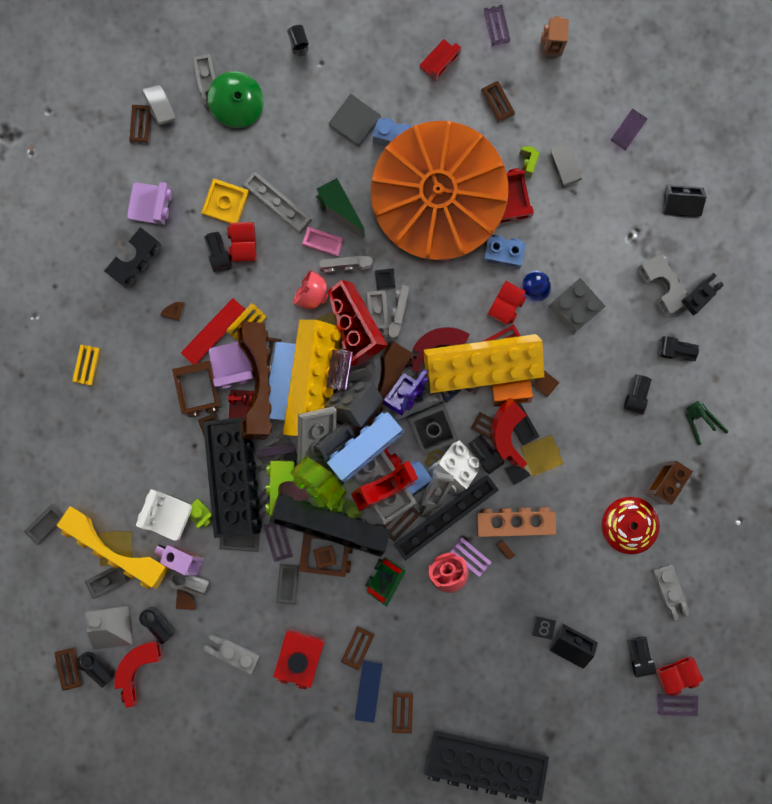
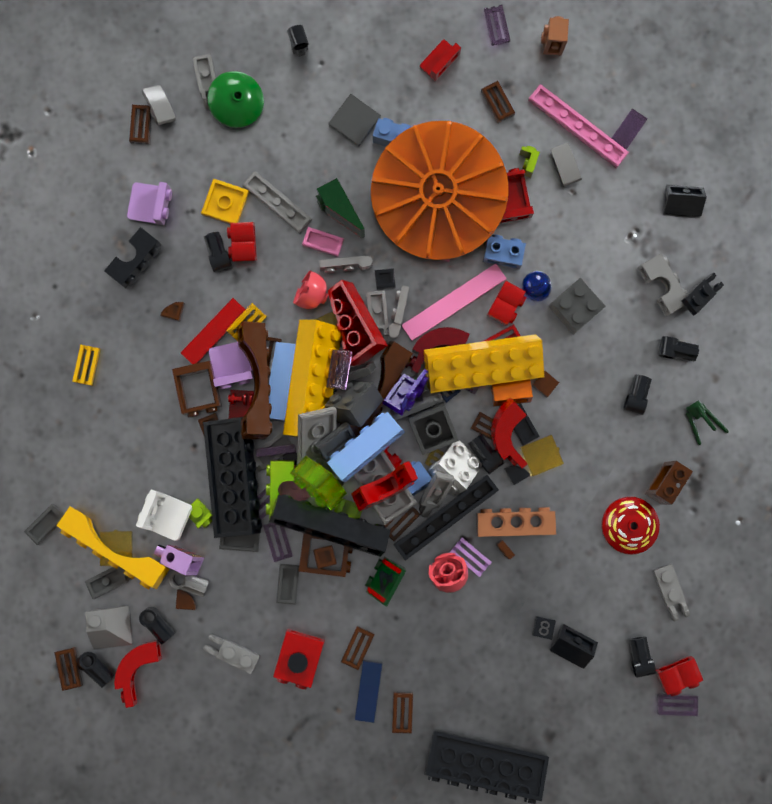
none -> bright pink tile [401,264,507,341]
none -> bright pink tile [528,84,629,168]

